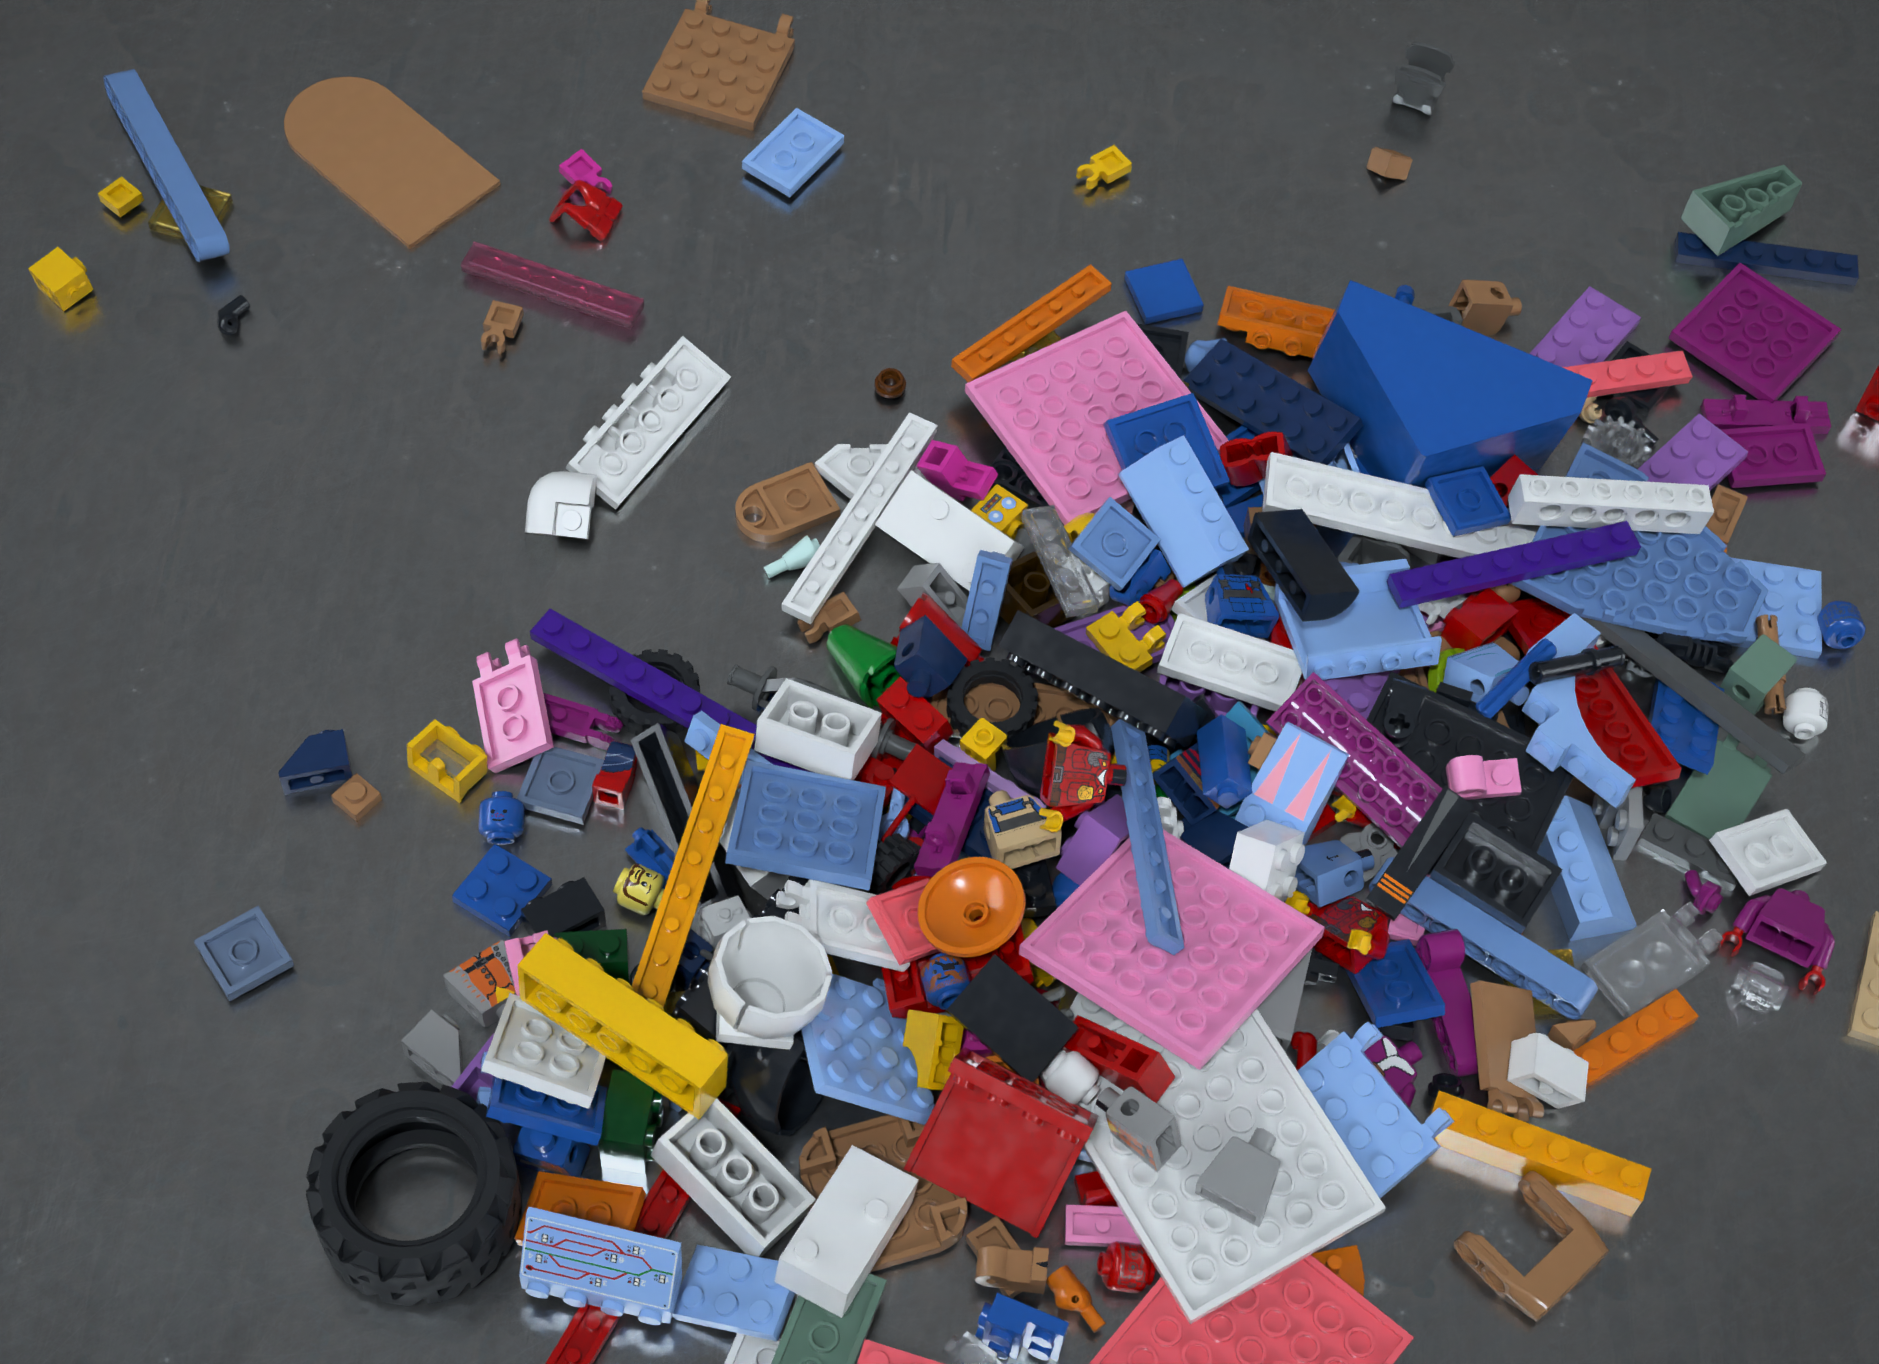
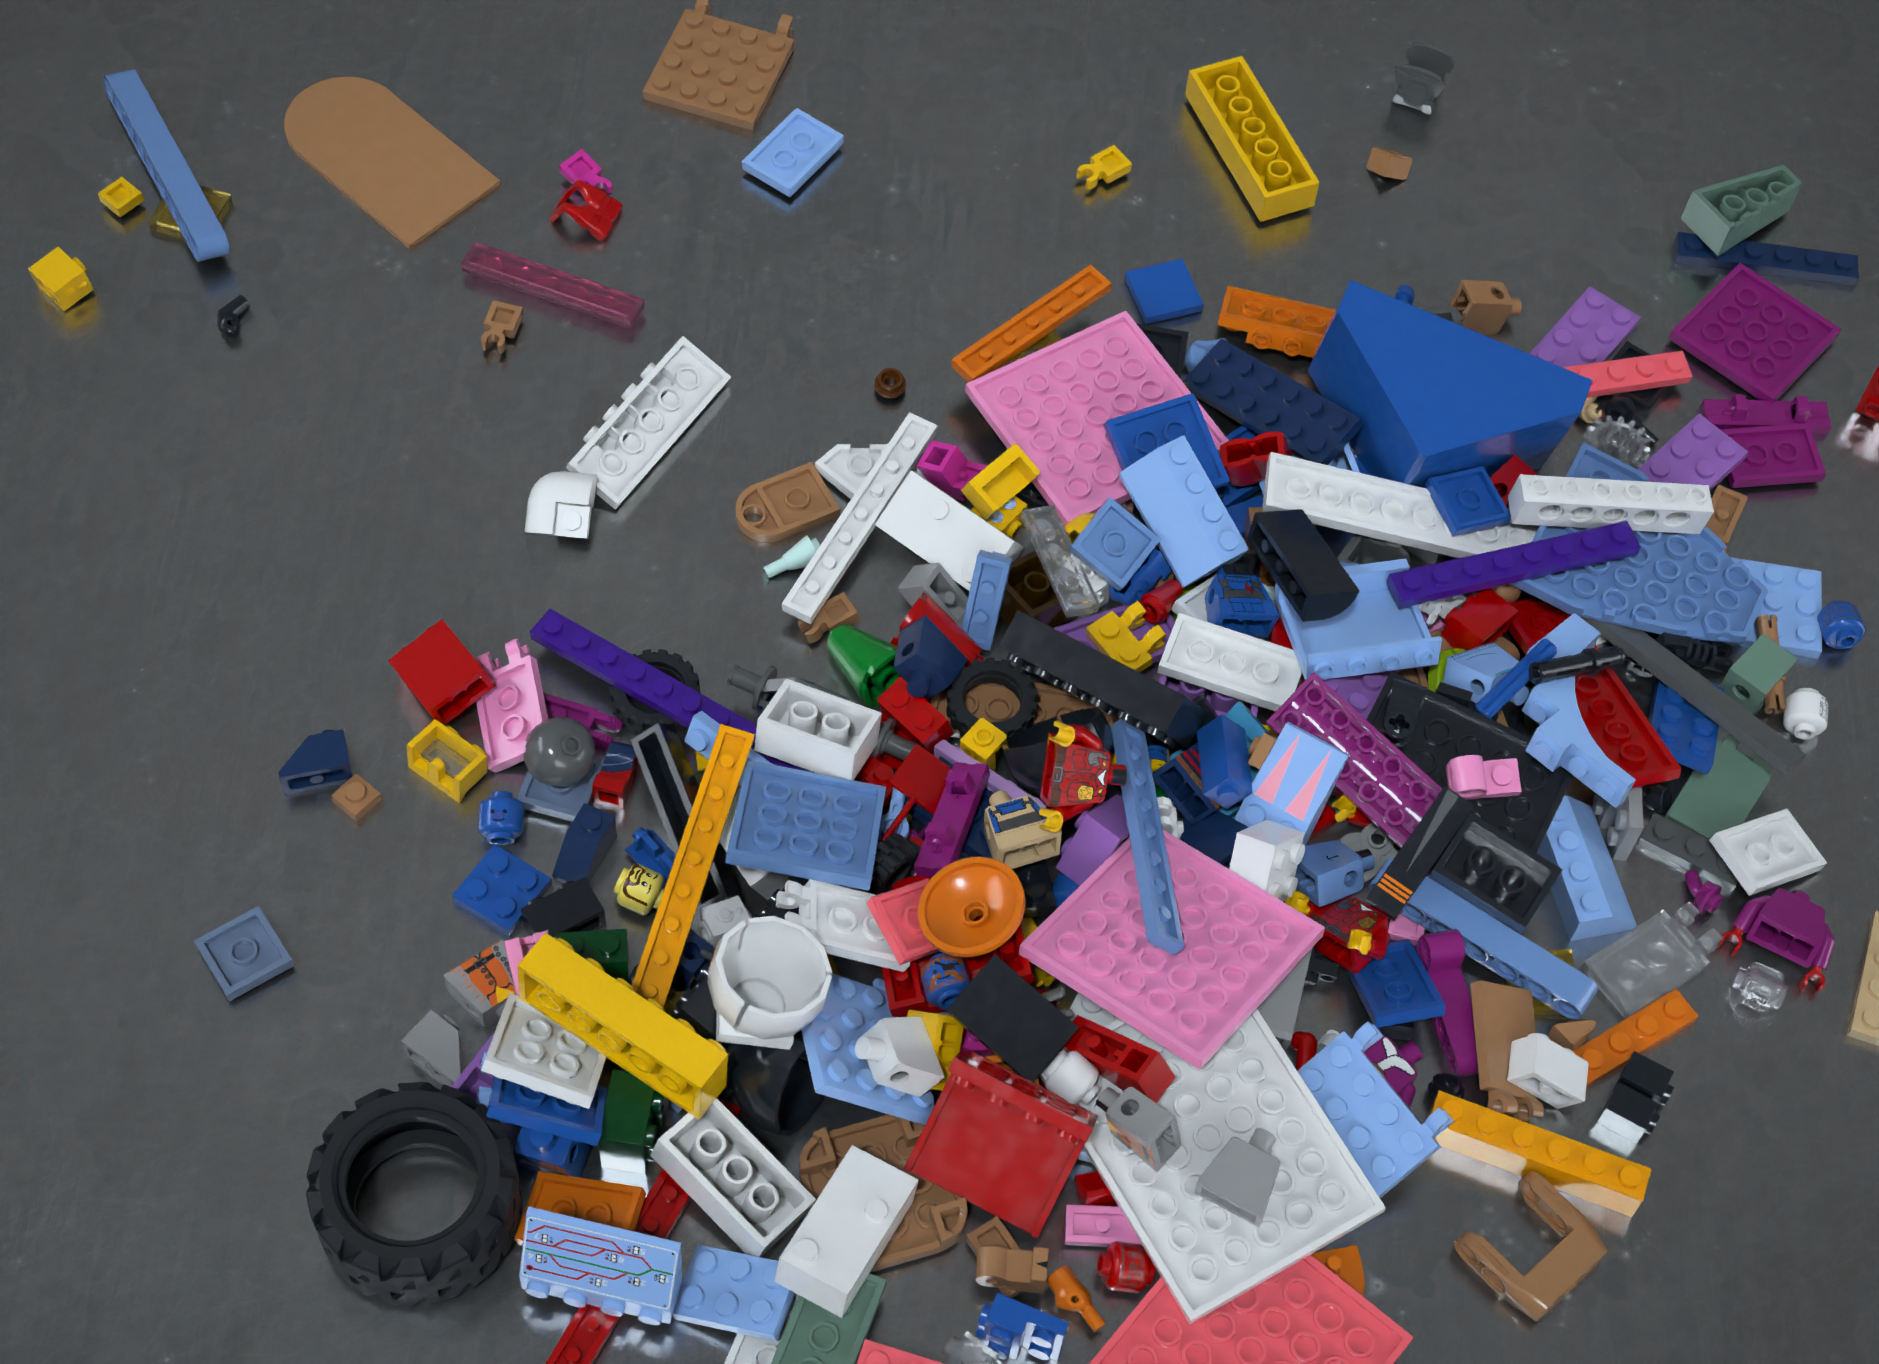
none -> red brick [388,619,496,726]
none -> dark grey cylinder [524,717,596,787]
none -> dark blue slope [552,803,617,884]
none -> white torso [855,1016,944,1097]
none -> yellow panel [960,443,1041,520]
none -> yellow brick [1185,56,1320,222]
none -> black piece [1597,1051,1674,1143]

